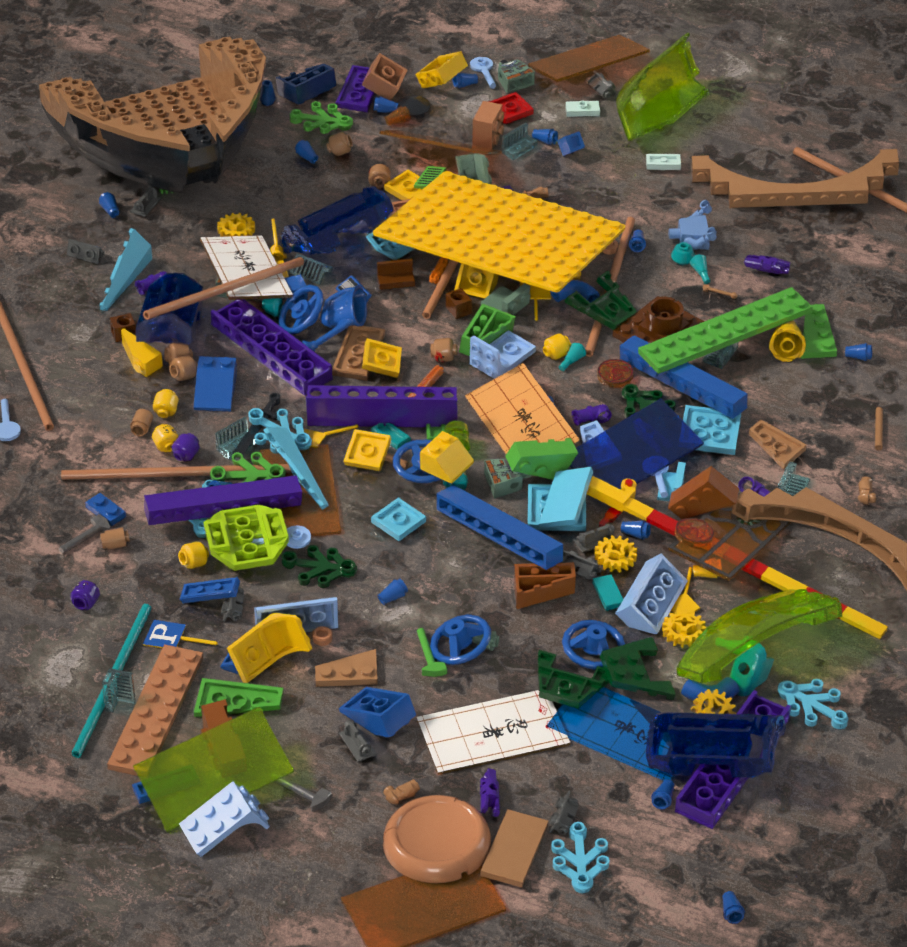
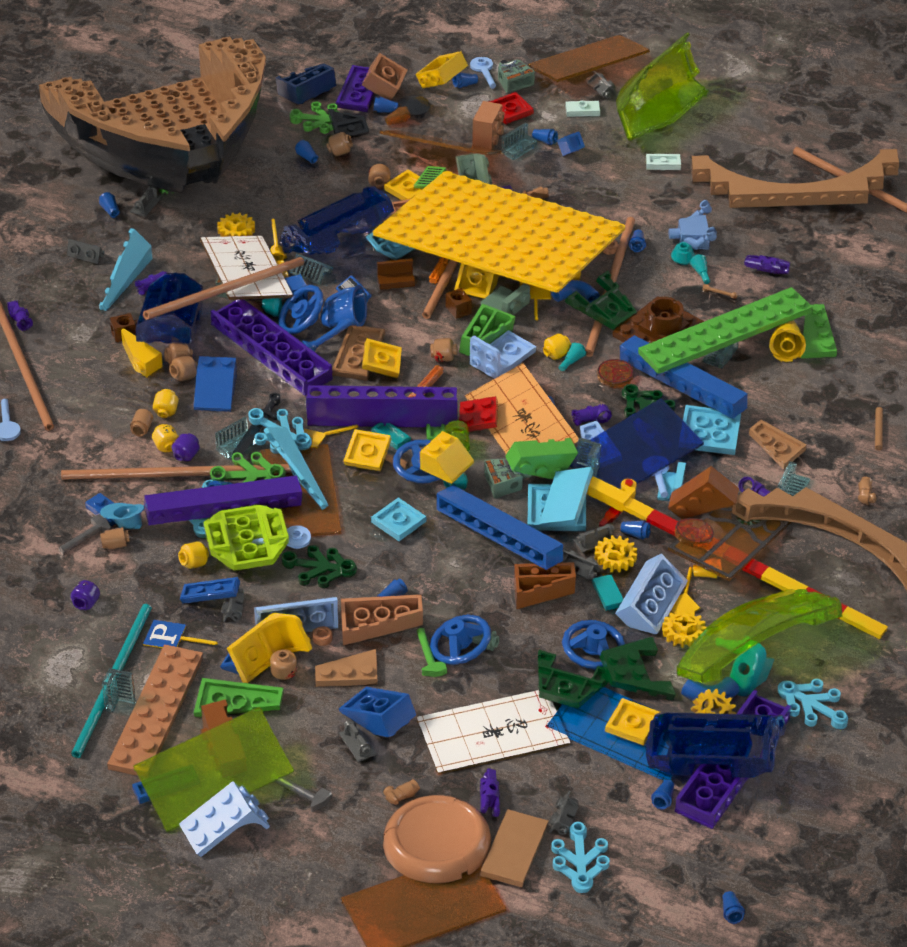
blue cone [260,80,276,106] -> none
blue cone [845,343,872,361] -> none
none -> dark purple connector [7,300,33,331]
none -> dark azure piece [100,503,145,530]
none -> medium nougat head [270,650,297,680]
none -> black wing [327,109,369,138]
none -> nougat wedge [341,595,423,646]
none -> red plate [459,396,498,433]
none -> clear light blue panel [577,437,602,477]
none -> yellow plate [605,698,660,746]

